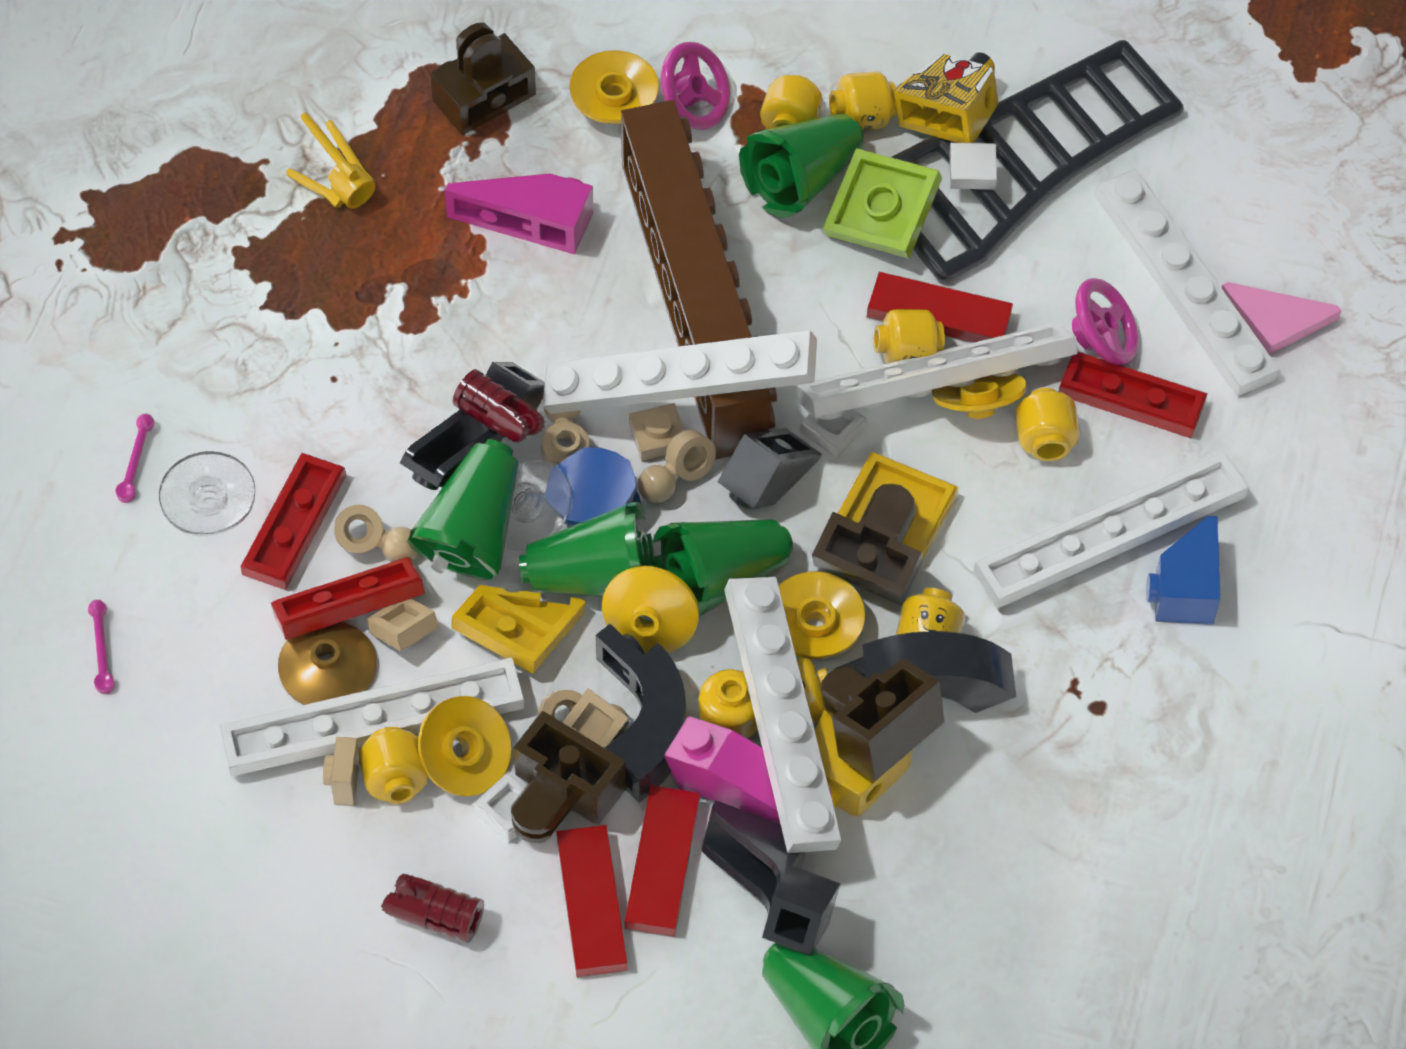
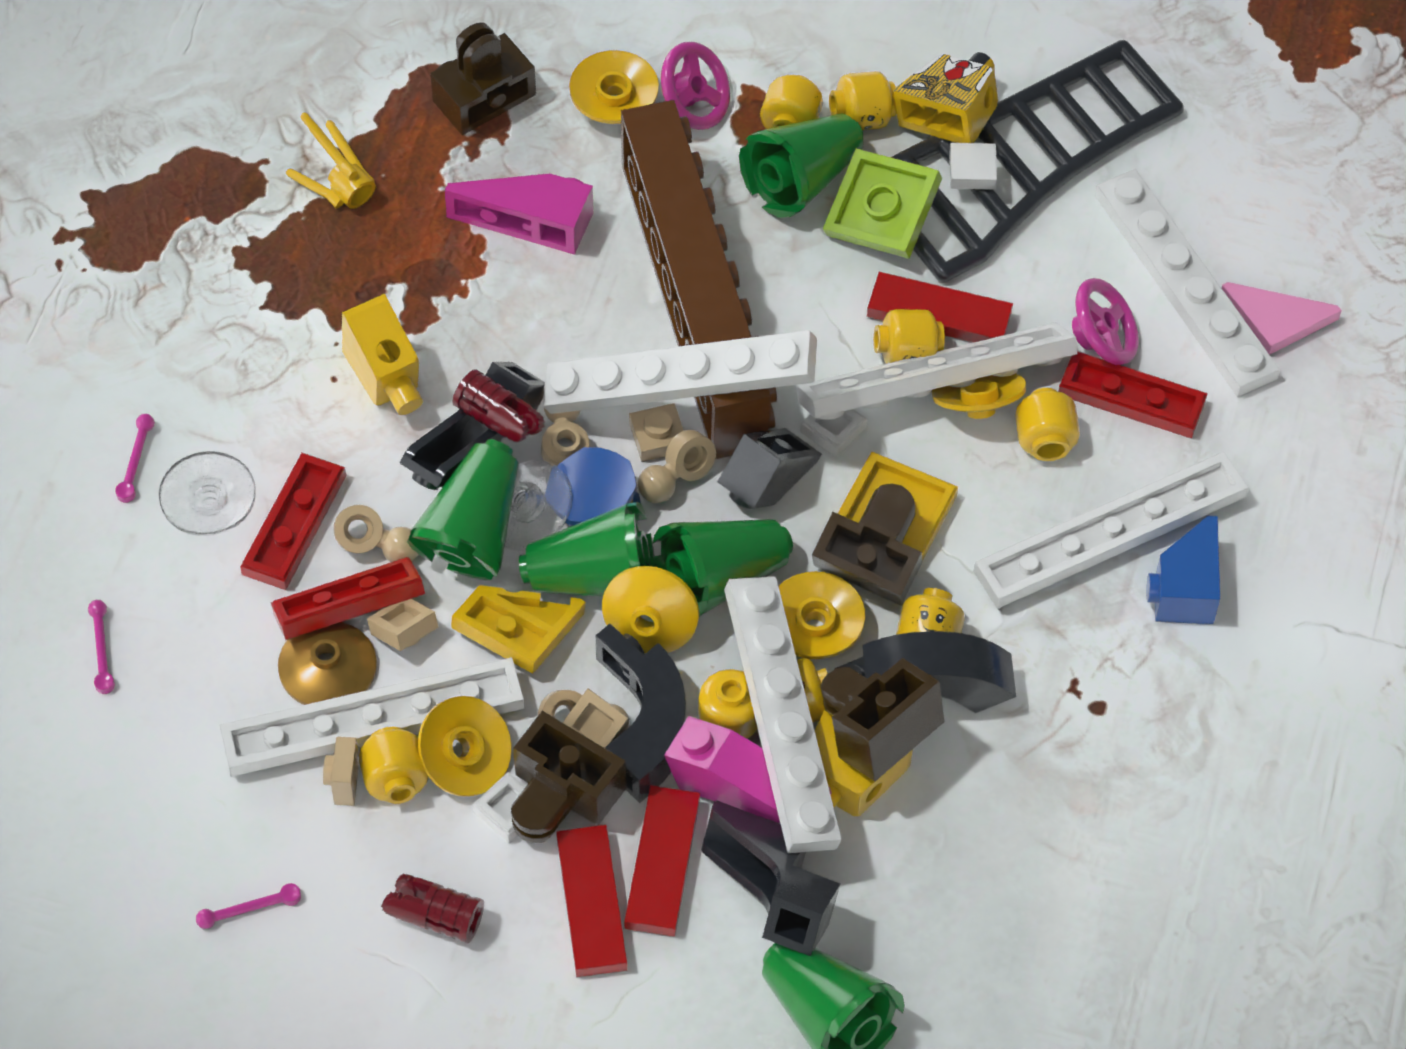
none -> dark pink hinge [196,883,301,929]
none -> yellow torso [342,294,423,415]

